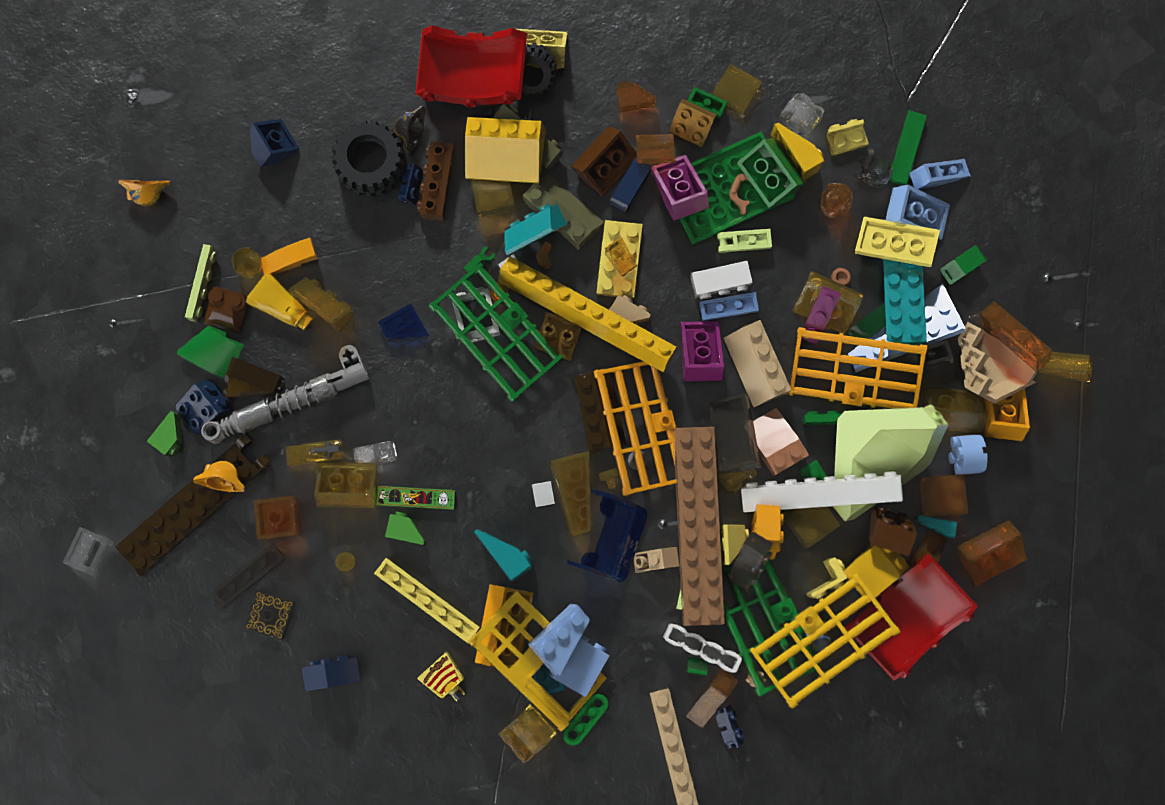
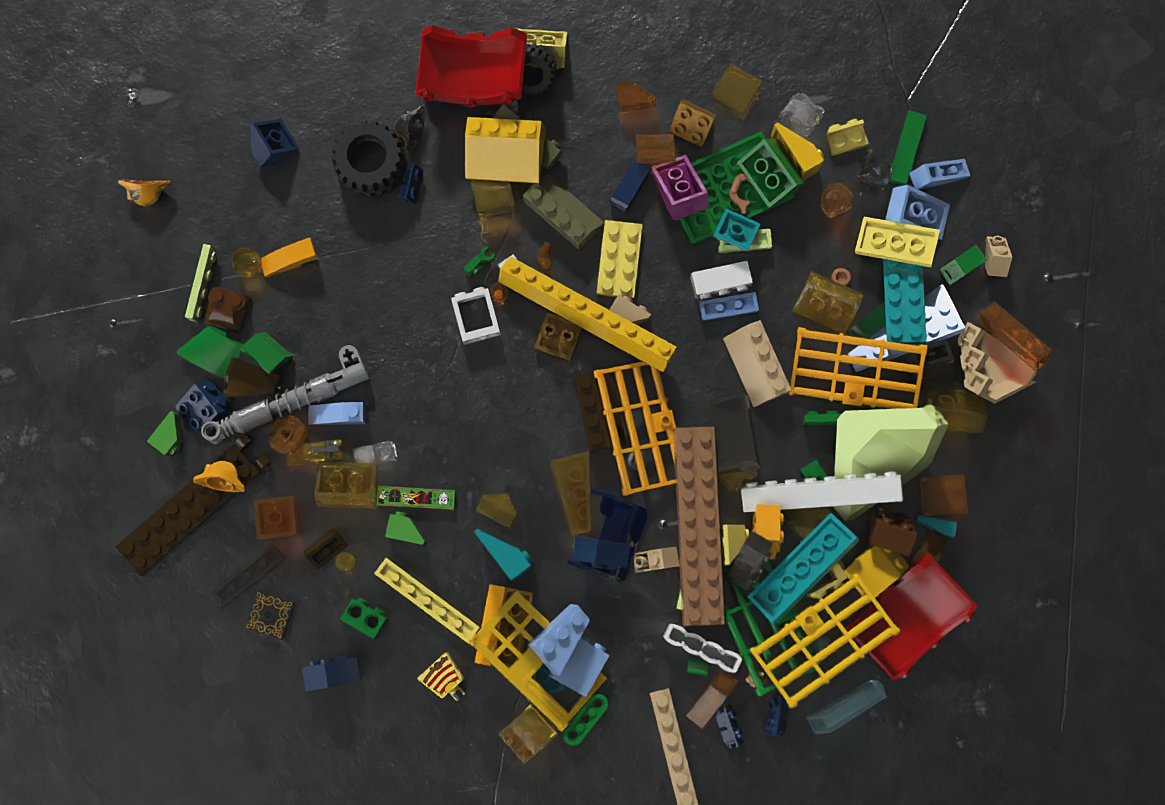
clear plate [62,527,113,577] -> none
yellow piece [246,273,313,331] -> none
clear yellow slope [288,277,354,332] -> none
clear blue wing [378,303,429,339] -> none
reddish brown brick [417,141,455,221] -> none
green door [428,262,563,402] -> none
teal slope [504,203,568,255] -> none
white sticker [532,481,555,507] -> none
reddish brown slope [571,126,639,197] -> none
clear yellow tile [598,468,619,490] -> none
clear yellow slope [605,237,638,277] -> none
magenta slope [680,321,724,381] -> none
green slope [687,87,728,119] -> none
slope [743,408,809,476] -> none
magenta plate [802,286,841,345] -> none
light blue brick [948,435,987,475] -> none
clear orange slope [957,520,1027,586] -> none
light orange slope [983,388,1030,441] -> none
clear yellow slope [1037,351,1093,382] -> none
none -> green slope [240,332,294,374]
none -> clear orange plate [269,416,308,455]
none -> dark brown slope [304,527,348,570]
none -> light blue slope [308,402,366,425]
none -> green brick [340,597,388,639]
none -> clear yellow slope [476,493,517,529]
none -> dark blue brick [572,536,630,571]
none -> teal slope [713,209,760,252]
none -> teal plate [748,513,859,625]
none -> dark blue hinge [765,694,789,737]
none -> clear light blue slope [806,679,887,735]
none -> tan slope [985,236,1012,277]

